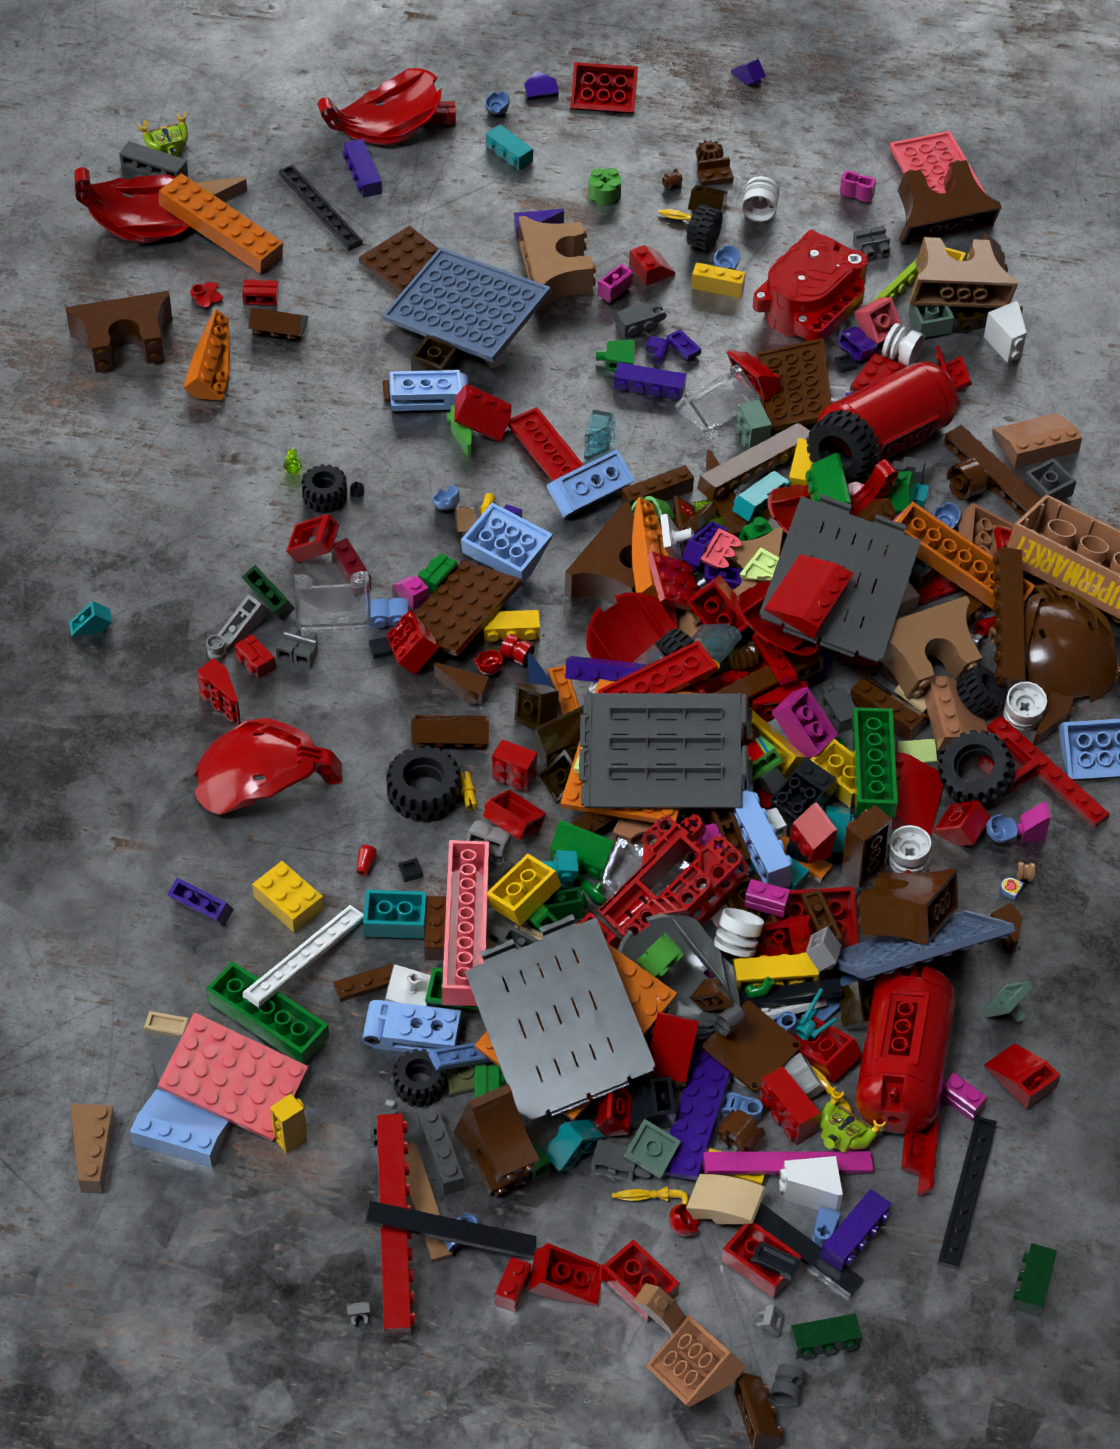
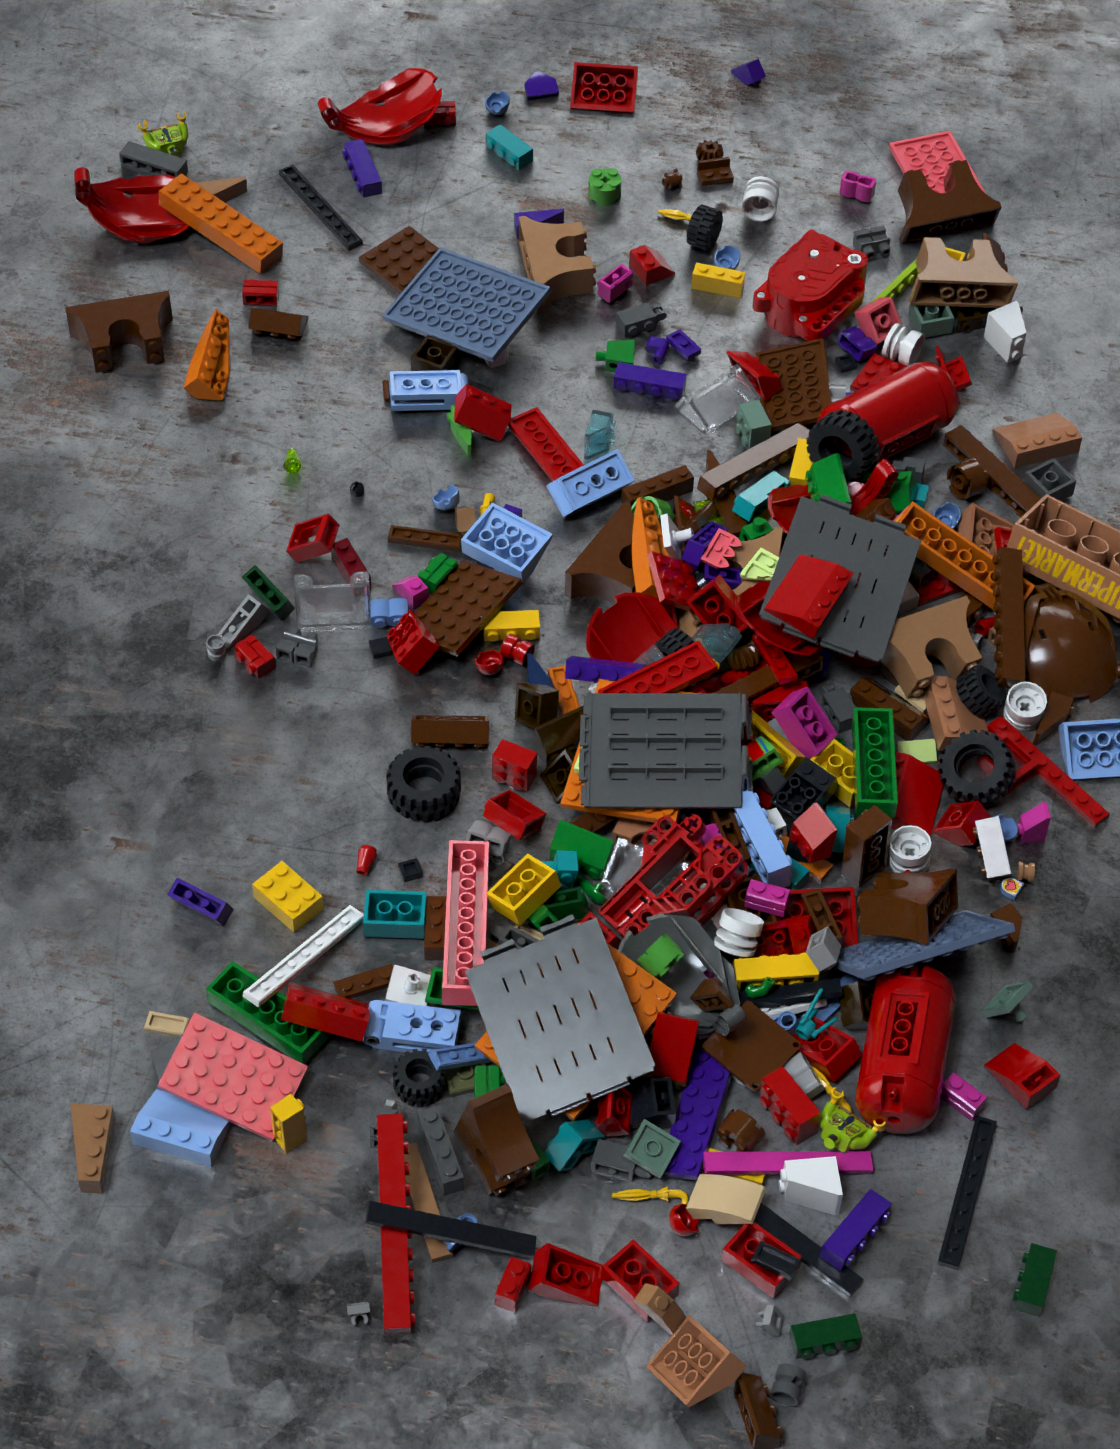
teal slope [69,601,112,637] -> none
red plate [190,282,223,308] -> none
red windscreen [194,718,343,815] -> none
red slope [197,658,241,725] -> none
black tyre [301,464,348,512] -> none
reddish brown slope [434,662,489,705] -> none
yellow pin [460,772,478,811] -> none
dark brown brick [688,185,728,213] -> none
medium blue piece [721,1092,763,1125] -> none
medium blue piece [812,1206,841,1247] -> none
red bracket [901,1115,940,1196] -> none
none -> red slope [281,982,370,1042]
none -> reddish brown tile [388,525,463,552]
none -> brick [973,816,1012,882]

